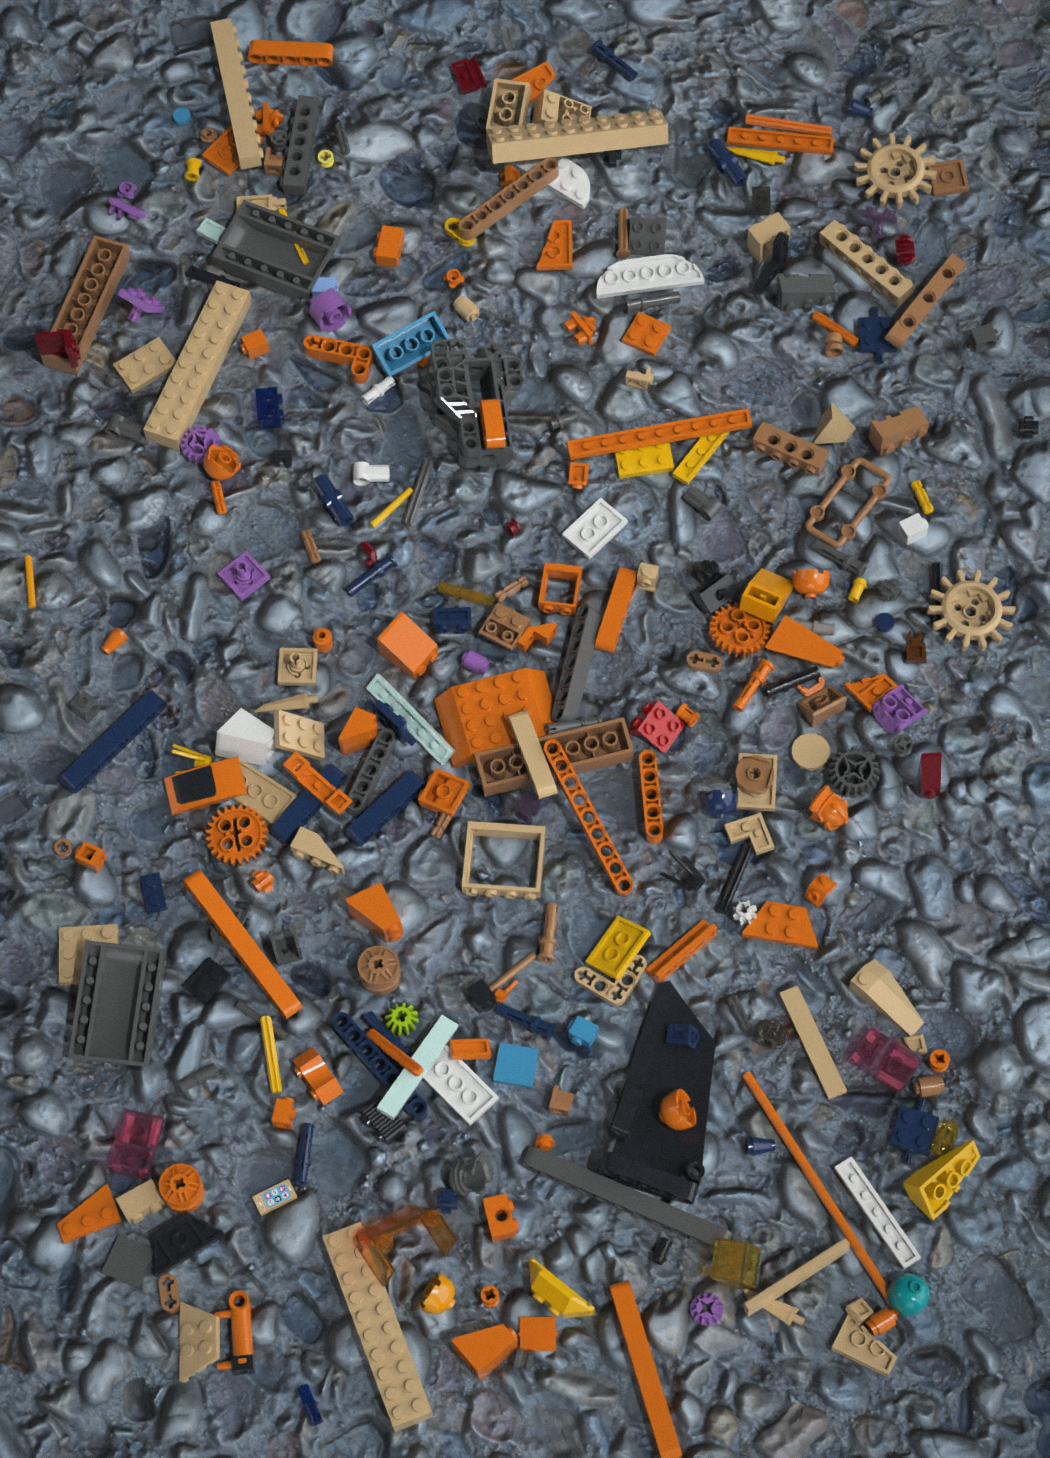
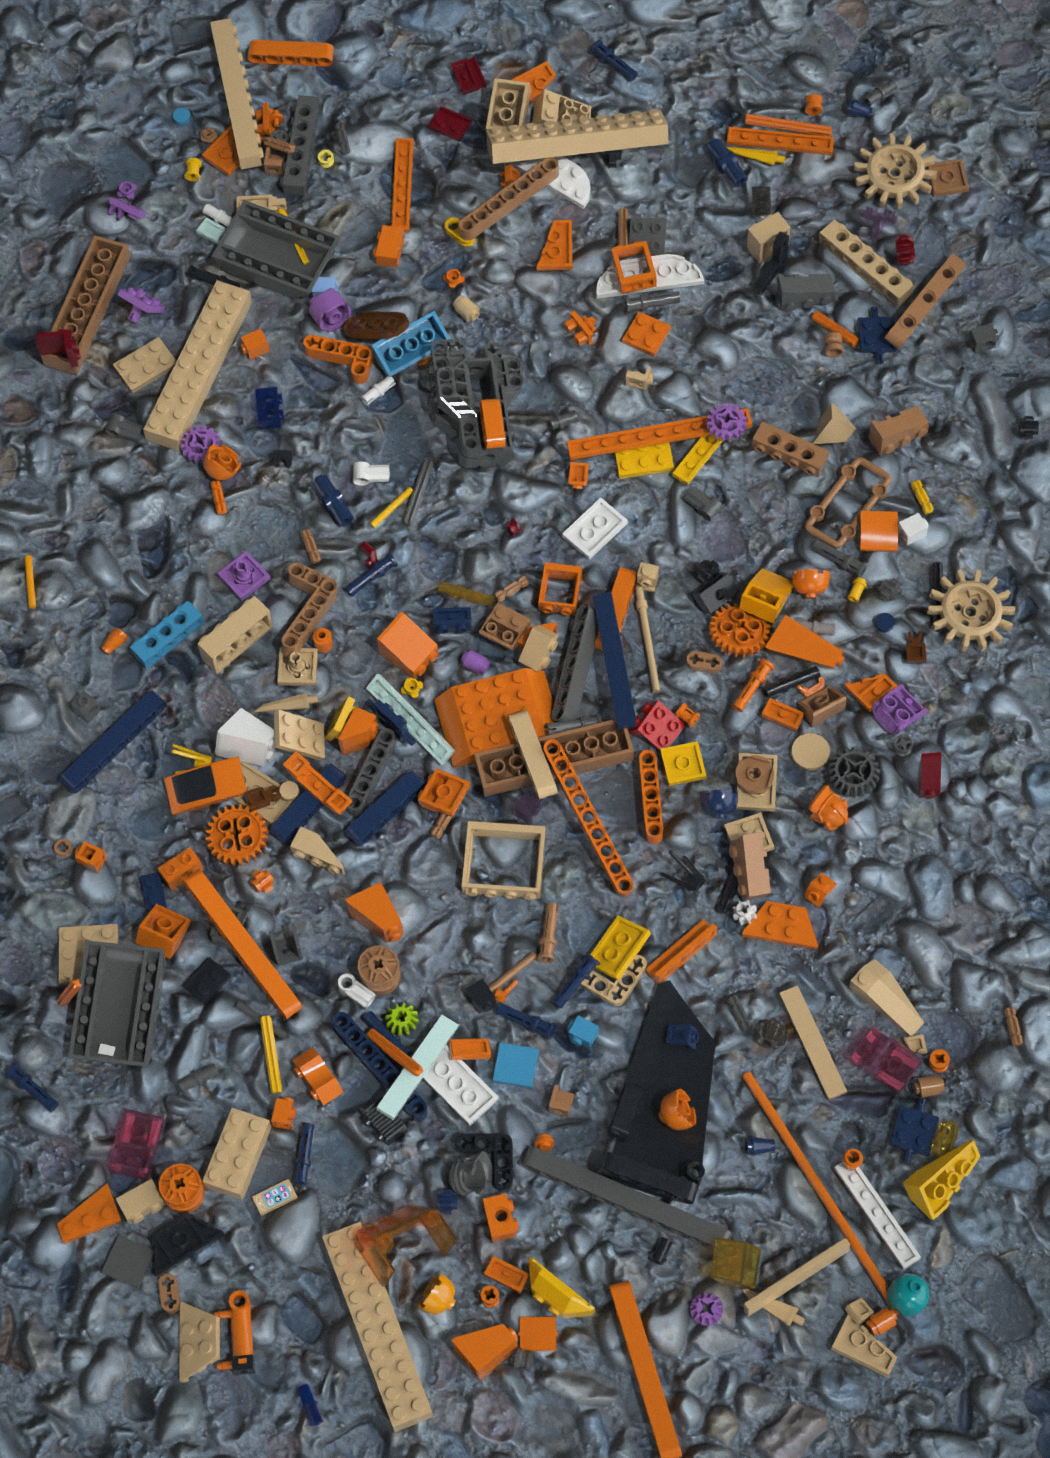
none -> dark blue pin [5,1063,59,1113]
none -> orange axle [57,978,82,1007]
none -> white sticker [98,1044,115,1056]
none -> dark azure brick [130,601,205,670]
none -> orange slope [135,904,191,959]
none -> orange brick [158,847,203,891]
none -> tan brick [197,596,273,674]
none -> tan brick [202,1108,272,1201]
none -> white pin [203,204,233,227]
none -> reddish brown plate [244,785,281,811]
none -> medium nougat axle [264,136,295,154]
none -> tan tile [279,781,299,801]
none -> medium nougat beam [282,562,337,657]
none -> yellow plate [324,696,355,742]
none -> white piece [338,973,376,1009]
none -> reddish brown tile [343,311,409,339]
none -> orange tile [391,138,414,232]
none -> yellow plate [401,678,423,698]
none -> dark red plate [429,106,472,142]
none -> black beam [454,1133,513,1193]
none -> orange plate [484,1256,530,1294]
none -> tan brick [518,625,559,672]
none -> dark blue pin [552,952,601,1008]
none -> dark blue tile [593,592,637,730]
none -> orange window [611,241,657,294]
none -> tan bar [635,587,660,693]
none -> yellow plate [660,741,707,786]
none -> medium lavender gear [707,403,747,442]
none -> medium nougat wedge [729,832,771,901]
none -> orange plate [761,698,805,732]
none -> orange wheel [805,94,823,116]
none -> orange cone [843,1149,863,1171]
none -> orange slope [859,511,898,552]
none -> medium nougat axle [1004,1007,1023,1046]

